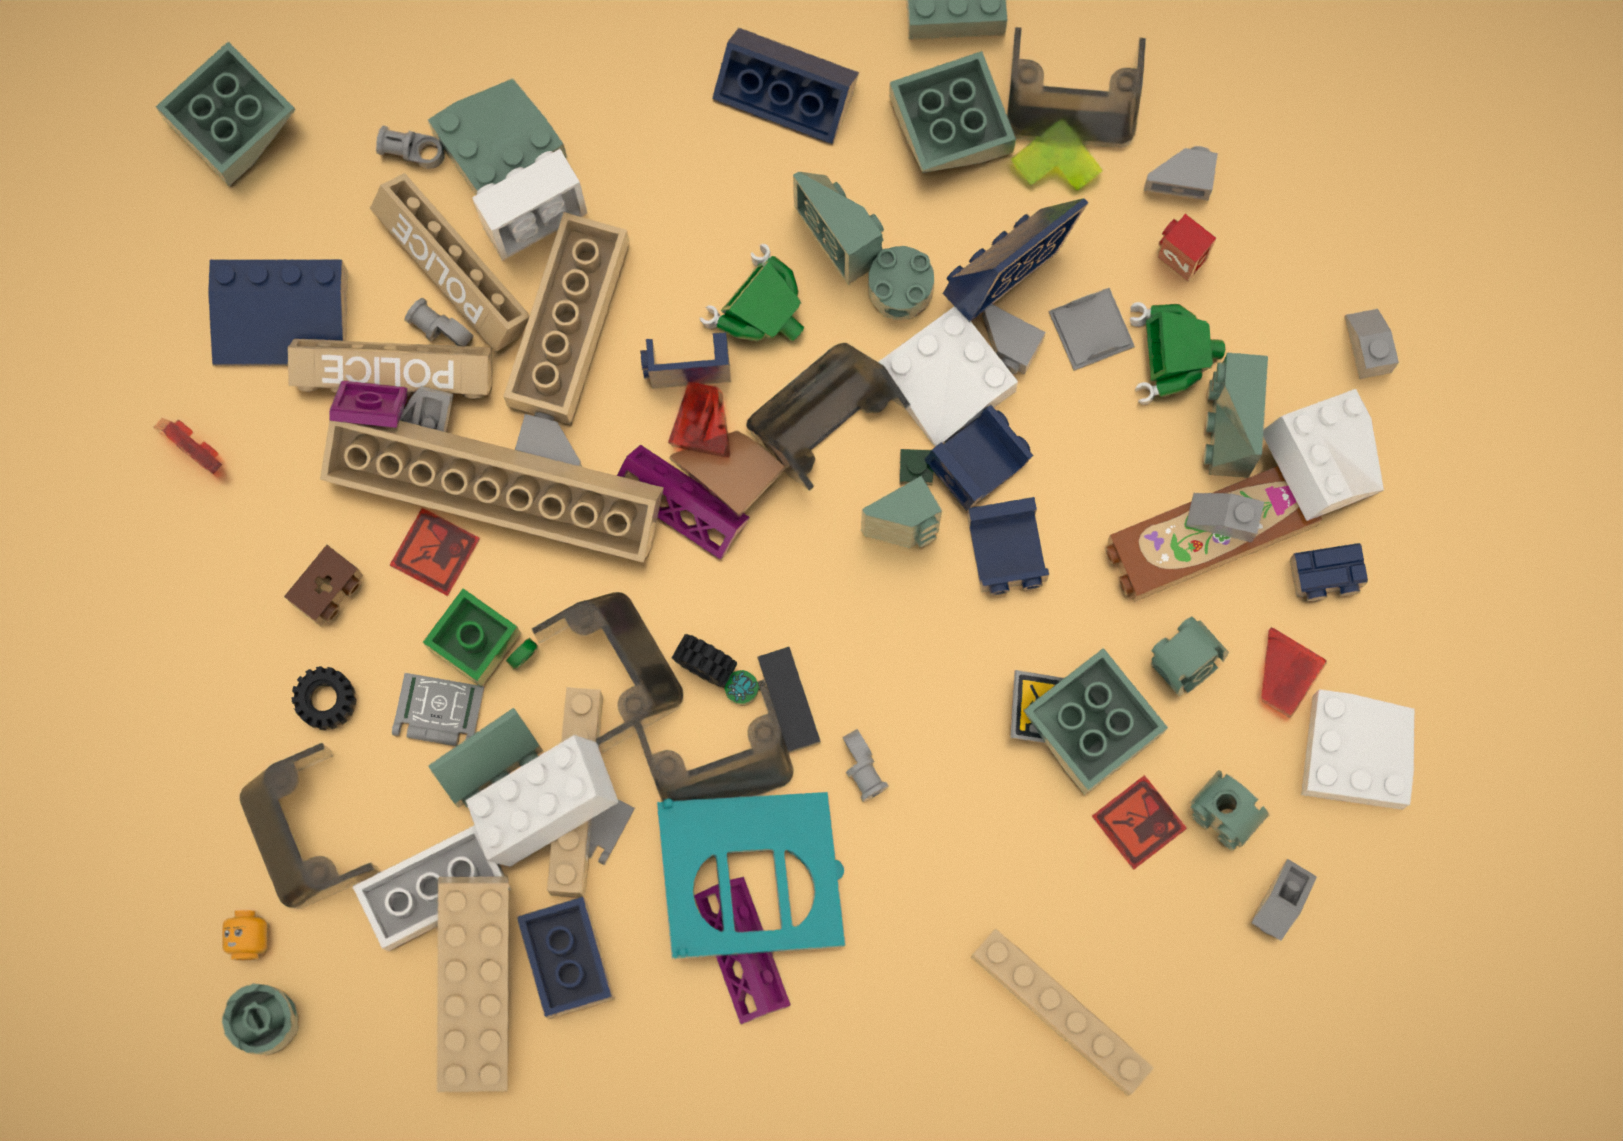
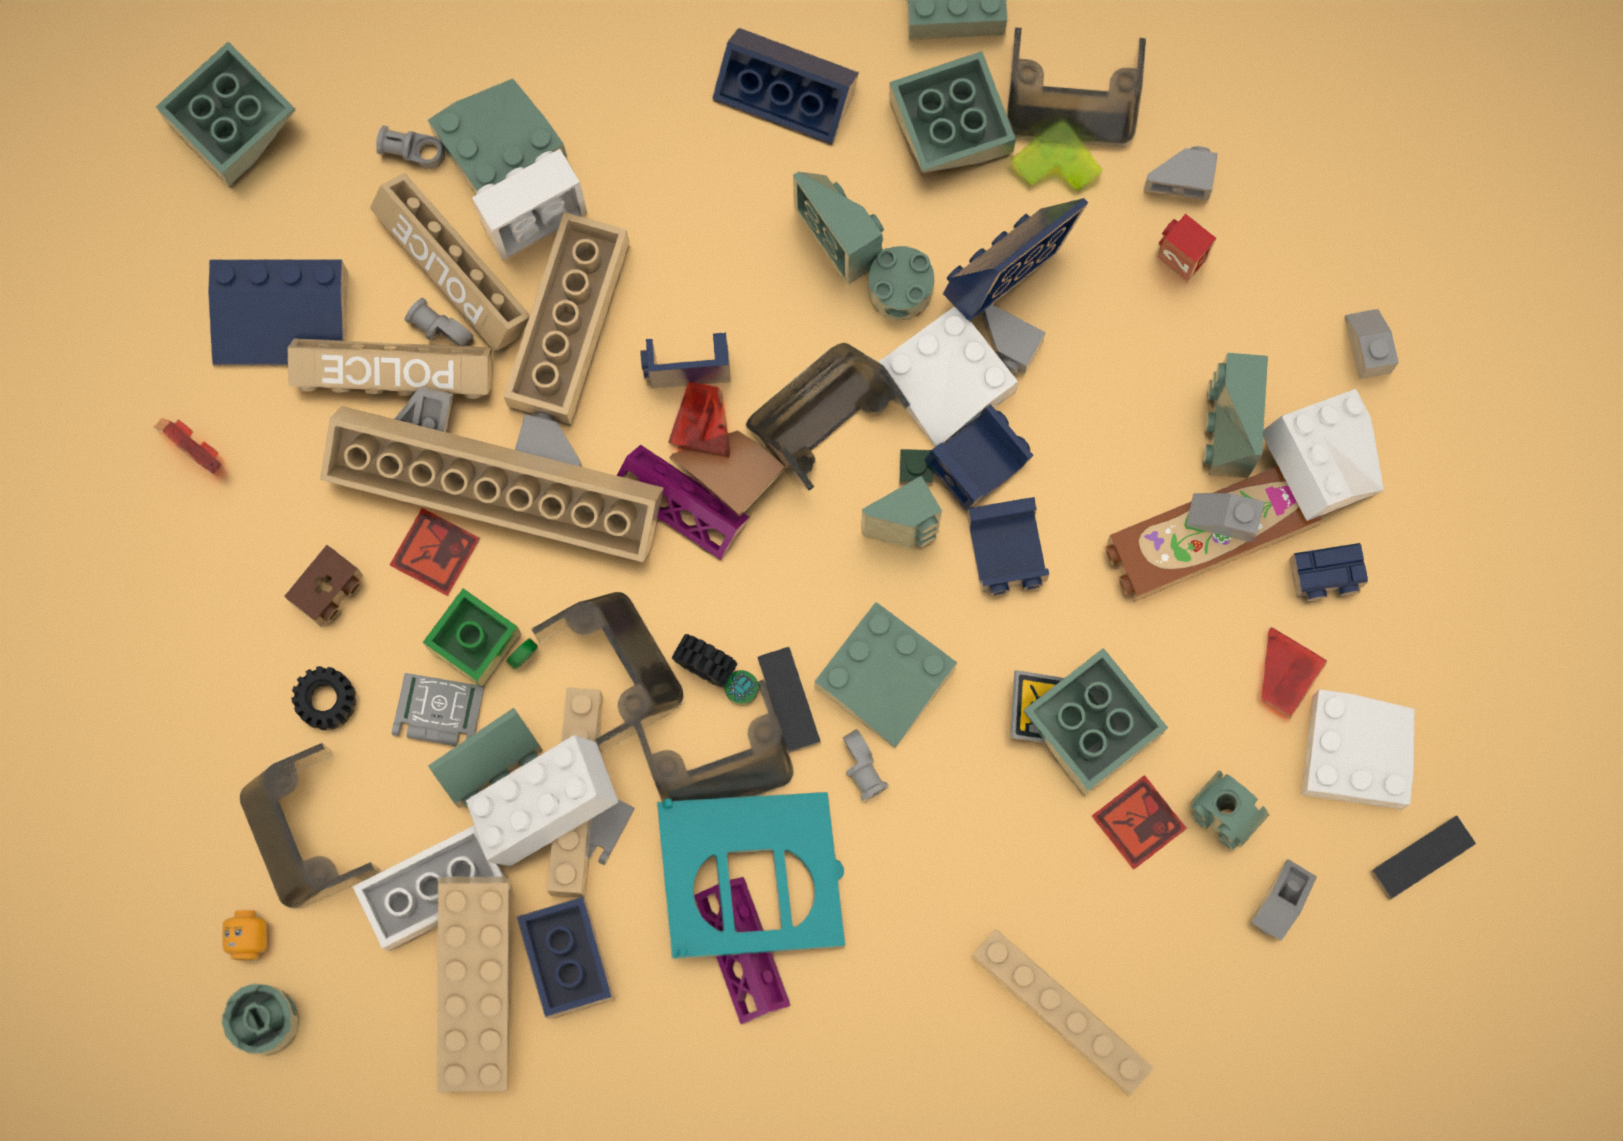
magenta tile [329,381,408,428] -> none
green torso [700,244,804,341] -> none
light grey piece [1049,288,1135,371] -> none
green torso [1129,302,1225,405] -> none
sand green brick [1151,616,1229,696] -> none
none -> sand green slope [814,602,957,748]
none -> black tile [1371,815,1476,900]

